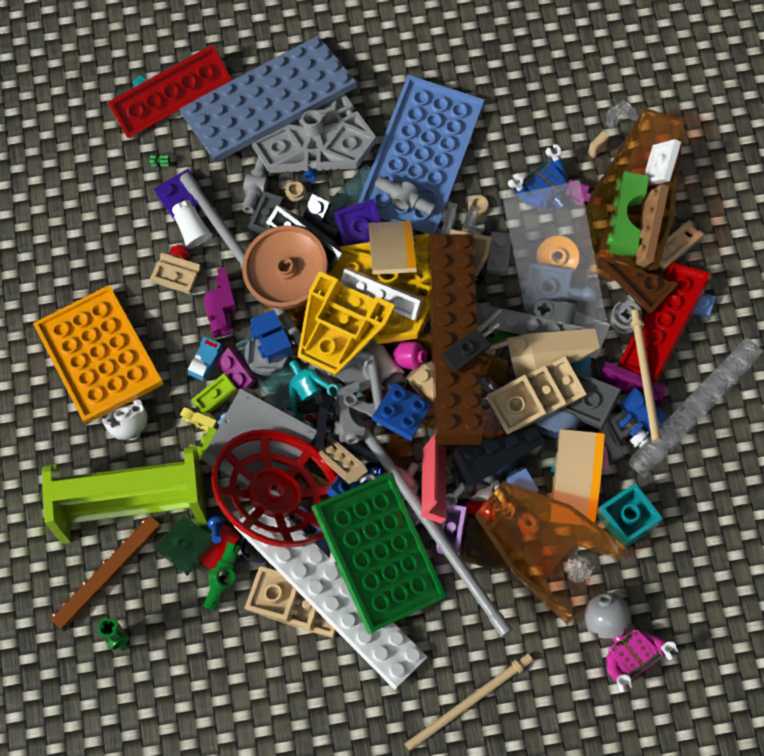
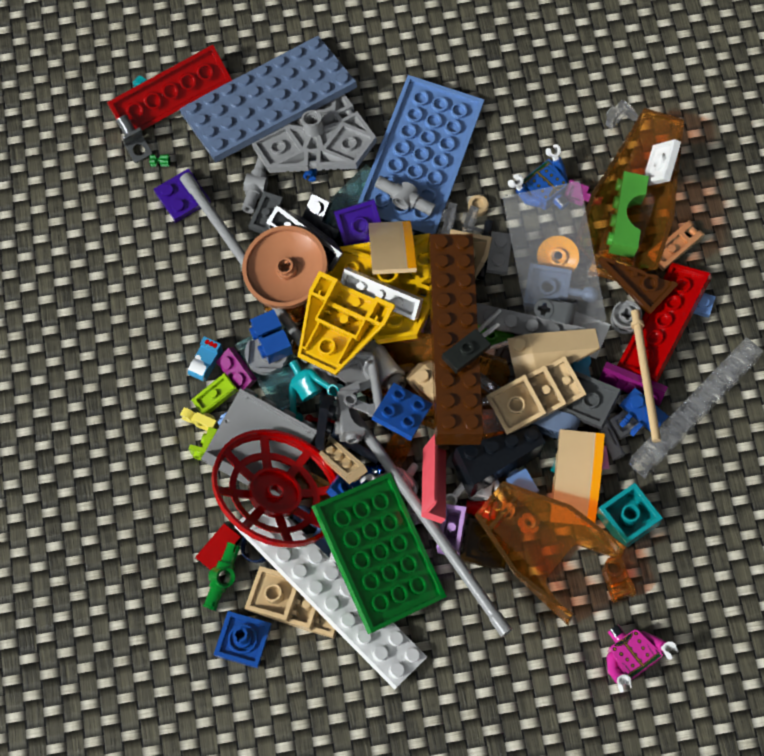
light orange plate [33,285,164,425] -> none
lime piece [42,446,208,544] -> none
dark orange piece [50,516,162,632] -> none
green piece [97,617,130,651] -> none
white cylinder [102,399,148,440] -> none
tan plate [150,253,201,294] -> none
clear green plate [154,516,216,576] -> none
red plate [170,244,190,260] -> none
white plant [172,200,213,249] -> none
magenta plate [204,267,237,338] -> none
blue bar [207,513,225,544] -> none
tan plate [285,181,306,202] -> none
dark pink head [393,341,427,370] -> none
tan bar [404,654,533,751] -> none
clear gear [564,555,594,583] -> none
light grey cylinder [585,593,631,638] -> none
tan tile [588,131,609,158] -> none
white plate [629,428,650,448] -> none
medium nougat wing [636,184,669,268] -> none
none -> dark grey bracket [116,115,152,163]
none -> blue plate [214,611,272,669]
none -> clear orange piece [602,556,636,603]

